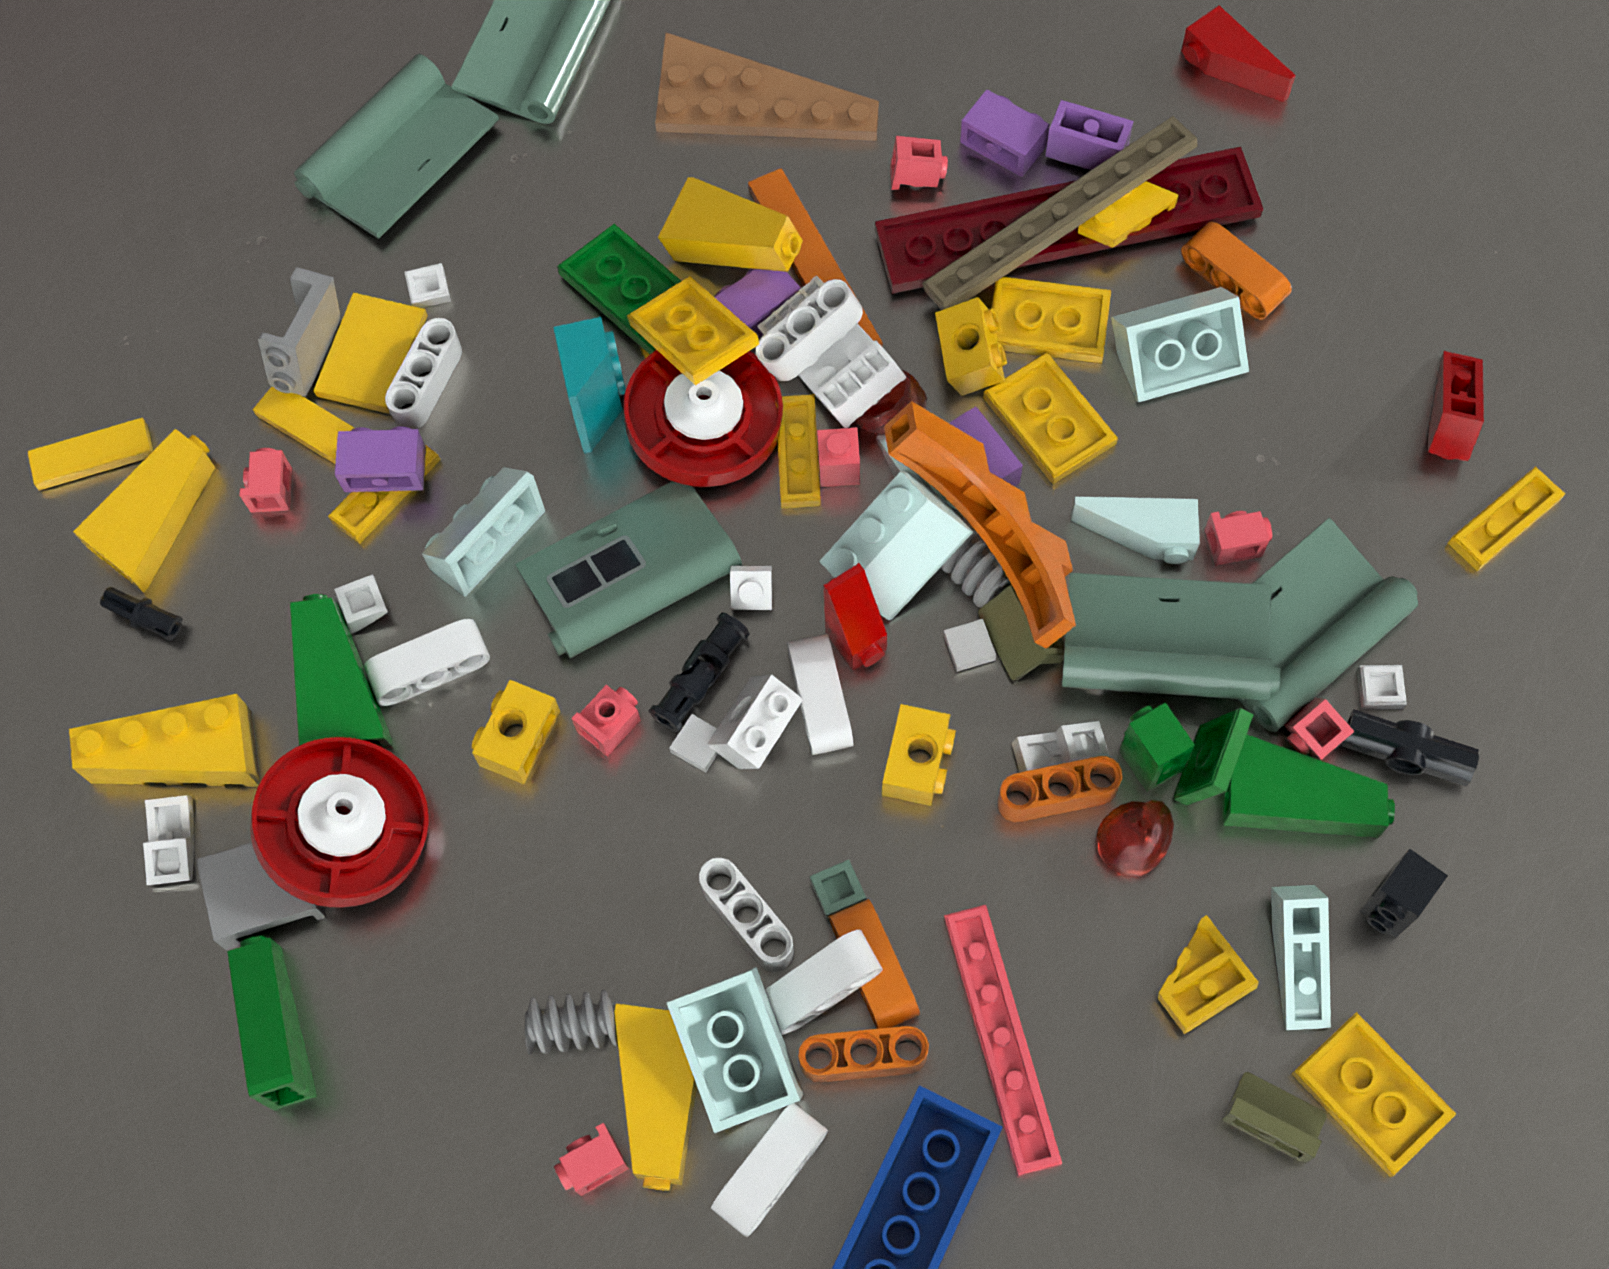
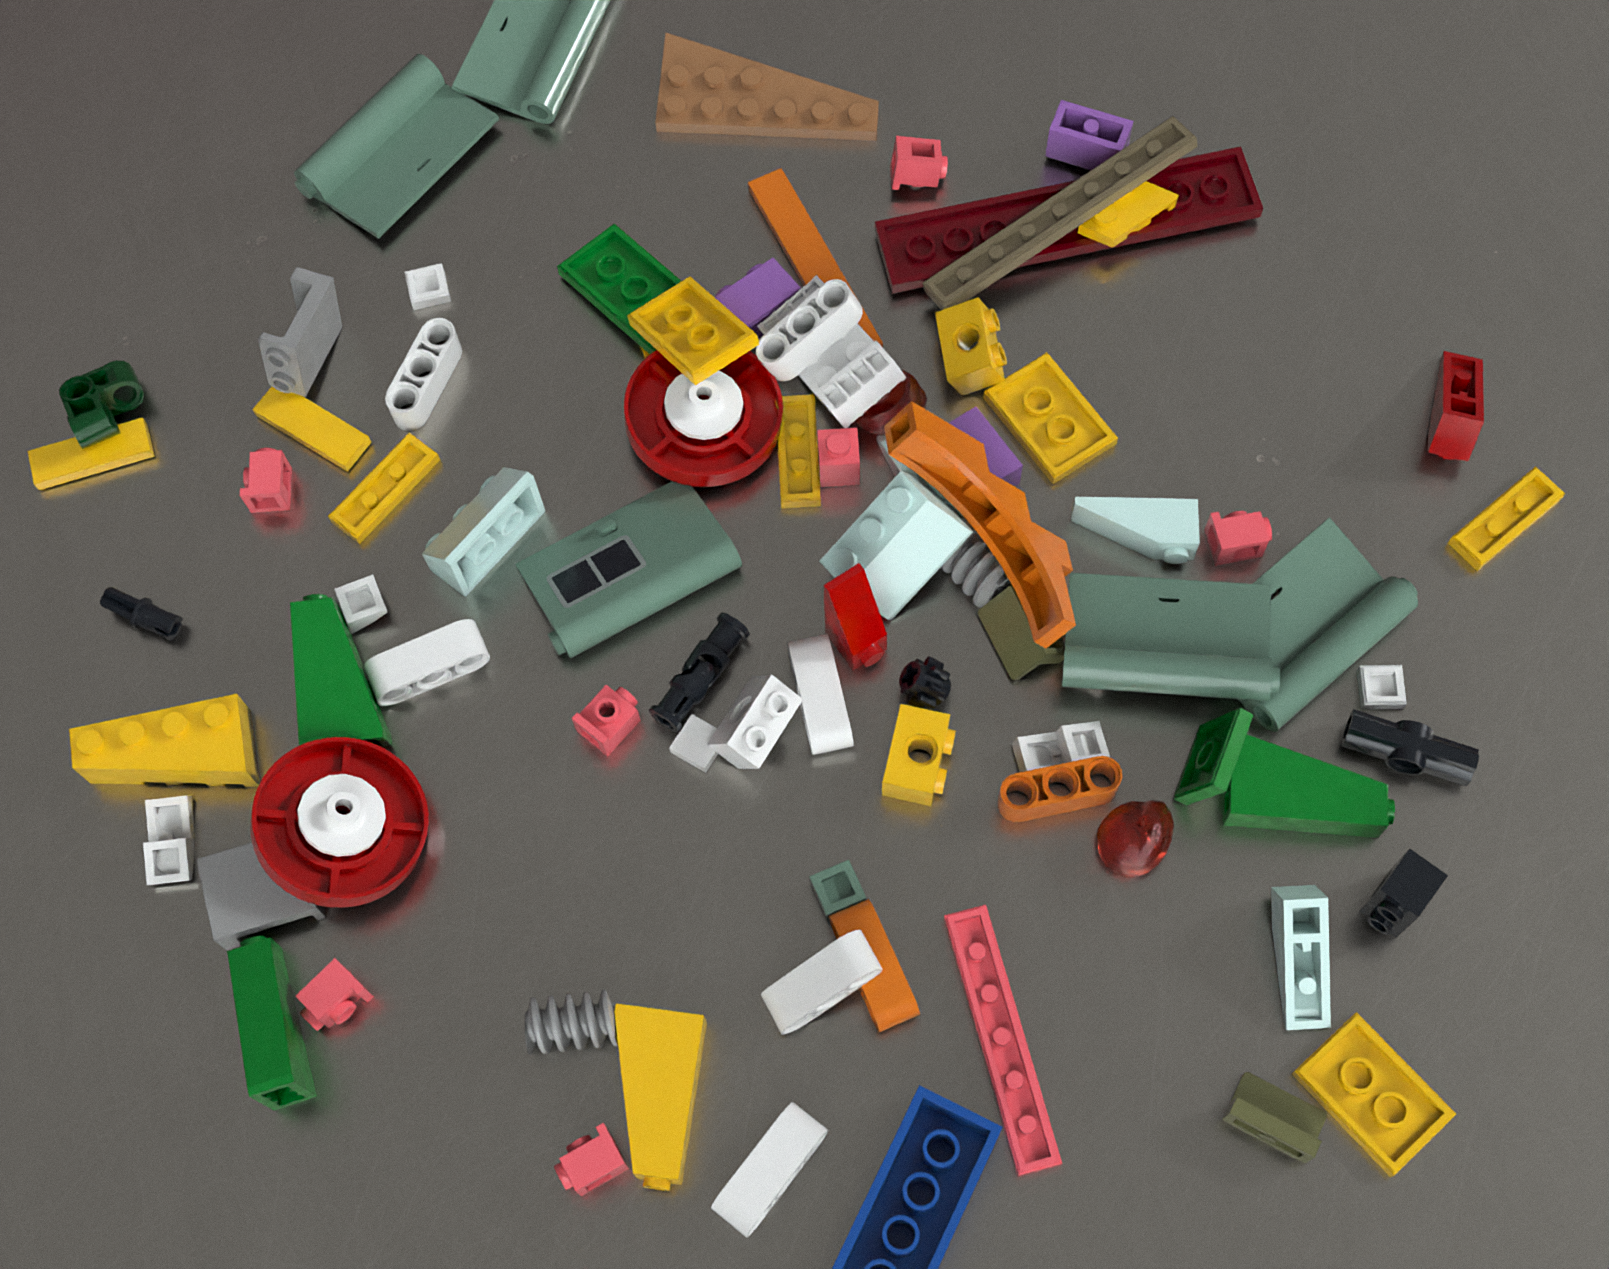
yellow slope [73,429,215,593] -> none
yellow tile [313,292,428,414] -> none
medium lavender brick [335,426,426,492] -> none
yellow brick [472,680,561,784] -> none
teal slope [553,317,626,454] -> none
yellow slope [658,177,803,272] -> none
light aqua slope [667,967,804,1133] -> none
white beam [699,857,794,972] -> none
white plate [730,566,772,610] -> none
orange beam [798,1026,929,1083] -> none
white tile [943,619,996,672] -> none
medium lavender brick [960,89,1050,177] -> none
yellow tile [992,277,1111,364] -> none
light aqua slope [1111,287,1249,402] -> none
green brick [1119,702,1195,792] -> none
yellow wing [1158,915,1258,1034] -> none
red slope [1181,5,1296,102] -> none
orange beam [1181,222,1292,320] -> none
coral brick [1284,697,1354,760] -> none
none -> dark green piece [59,360,144,449]
none -> coral brick [295,958,374,1031]
none -> black gear [899,656,951,709]

